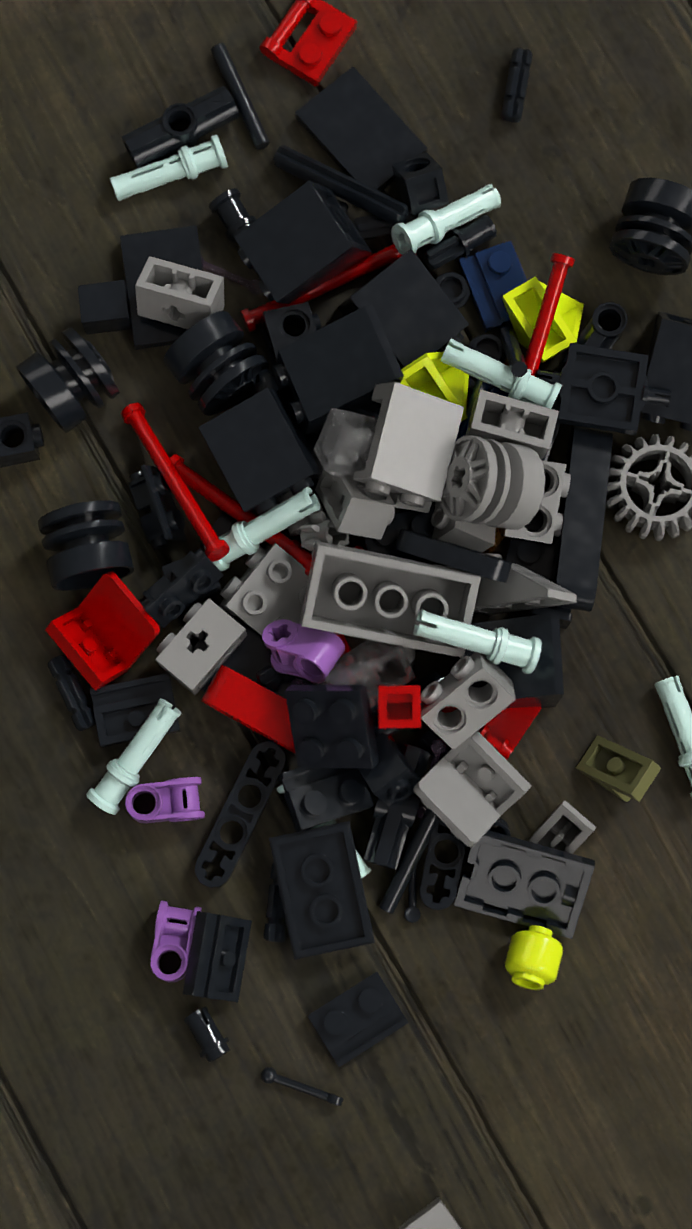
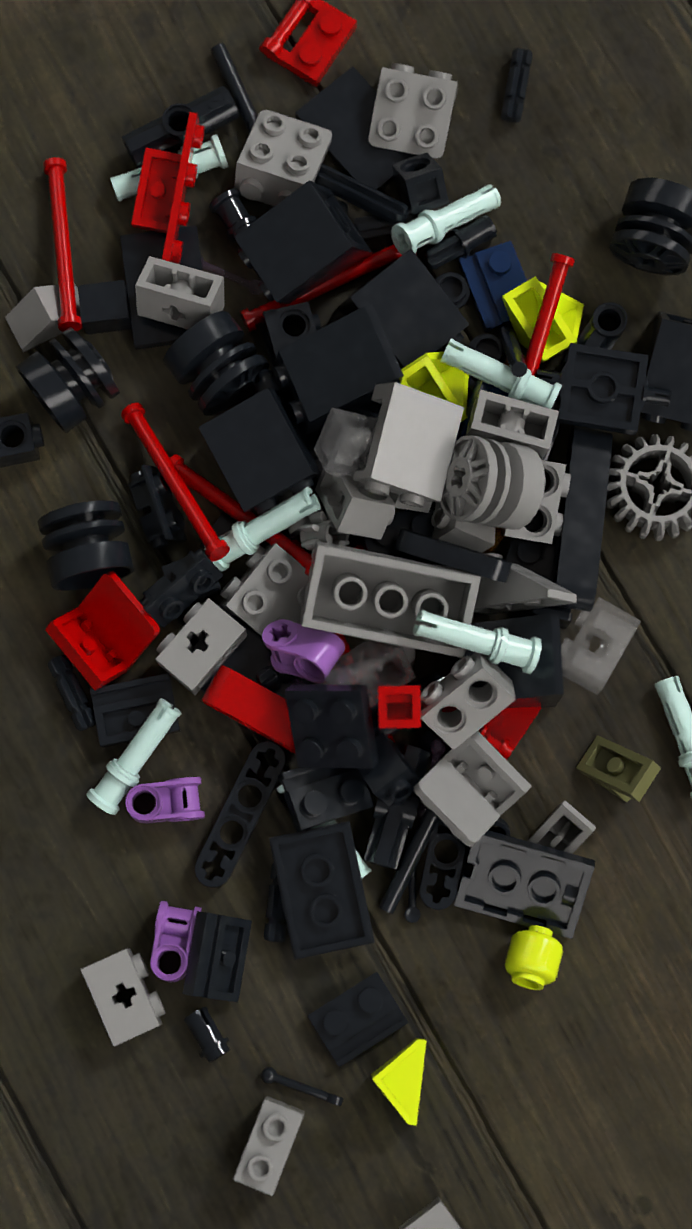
none -> light grey slope [5,283,81,352]
none -> red bar [43,157,82,332]
none -> light grey brick [81,949,166,1047]
none -> red bracket [131,112,205,264]
none -> light grey brick [233,1096,305,1196]
none -> light grey bracket [234,110,332,206]
none -> light grey bracket [368,63,458,159]
none -> neon yellow slope [371,1038,426,1126]
none -> clear brick [561,597,641,695]

